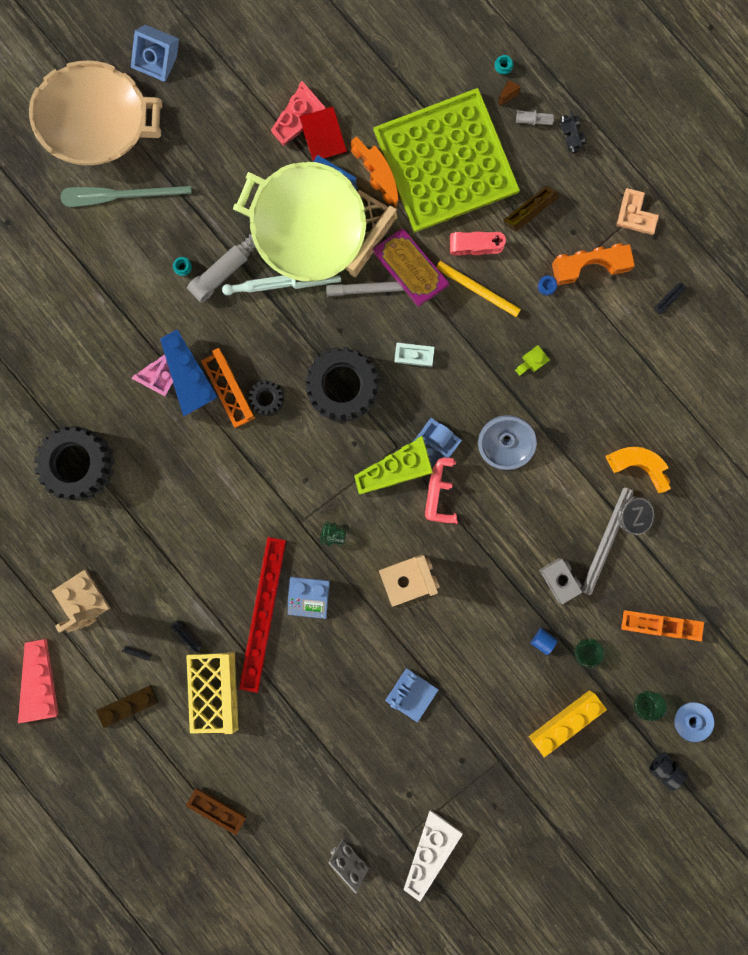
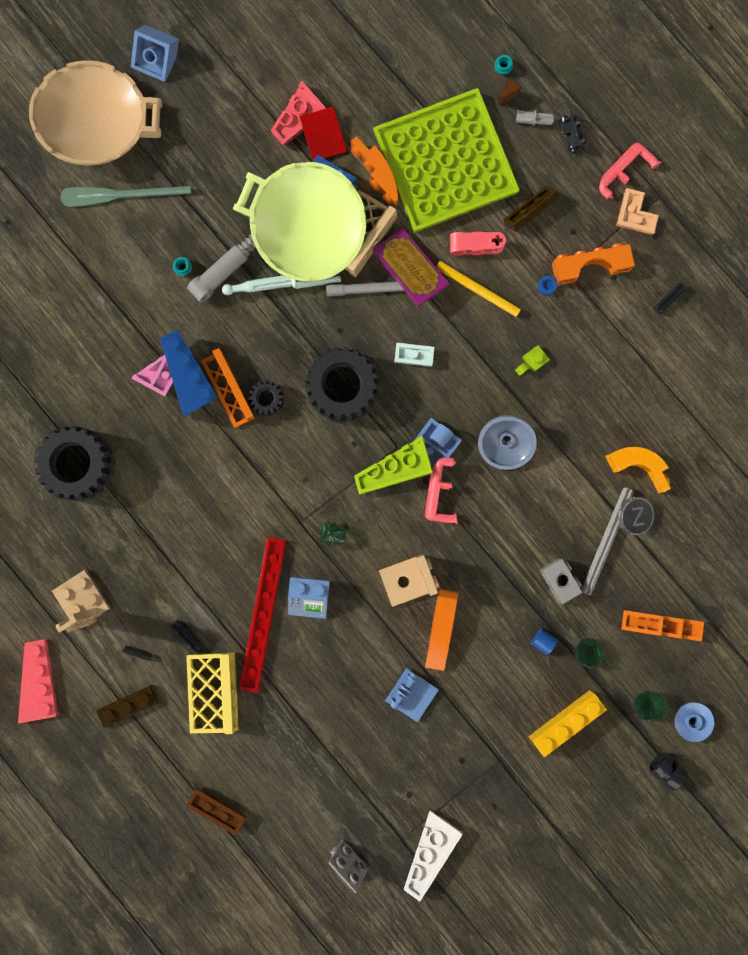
none -> orange slope [425,588,458,671]
none -> coral piece [599,143,661,199]

